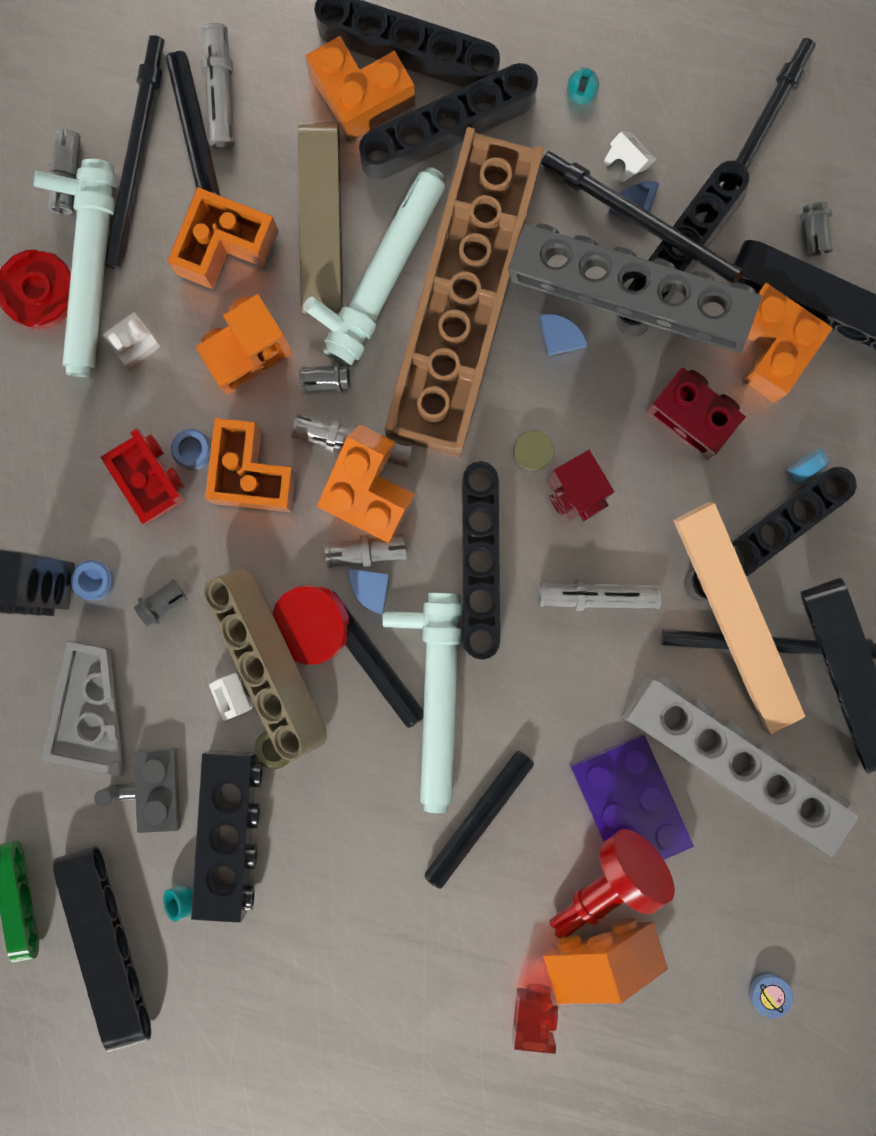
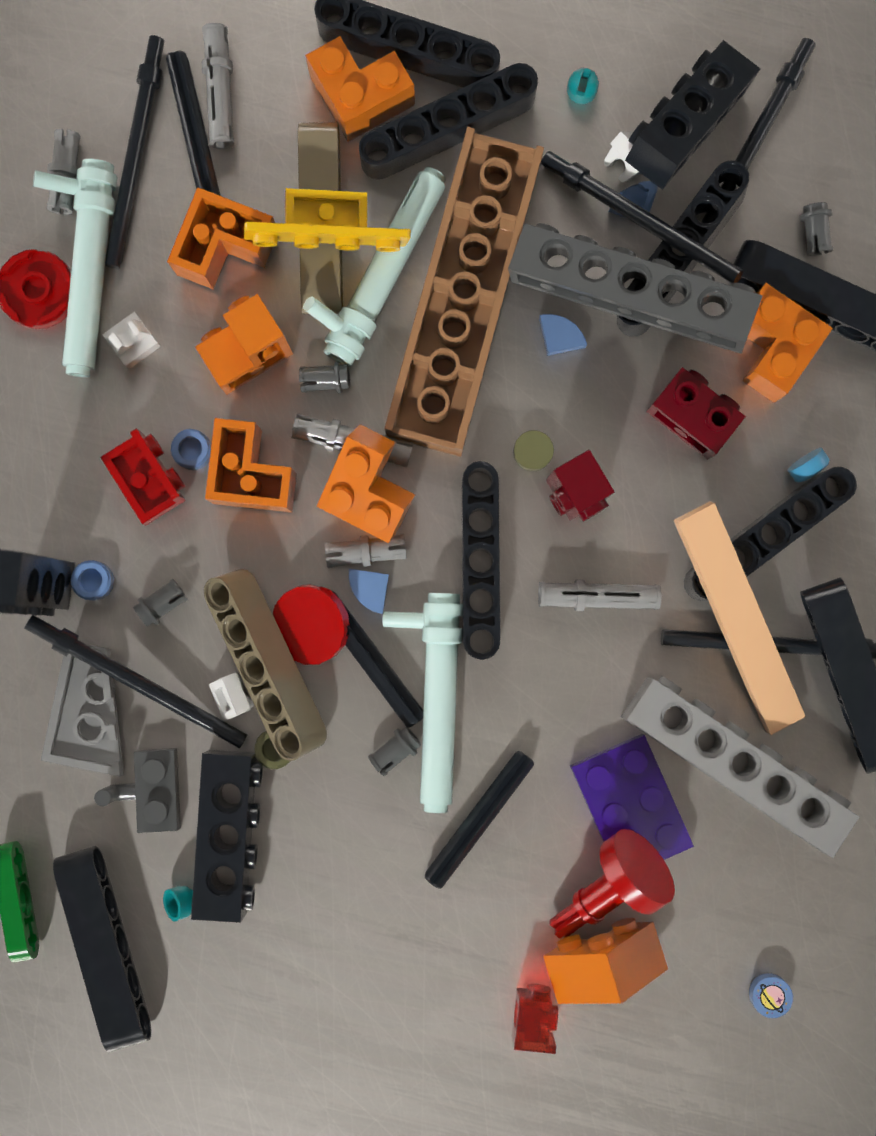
none -> black bar [24,615,247,749]
none -> yellow bracket [244,188,411,252]
none -> dark grey pin [368,727,421,776]
none -> black brick [625,40,761,190]

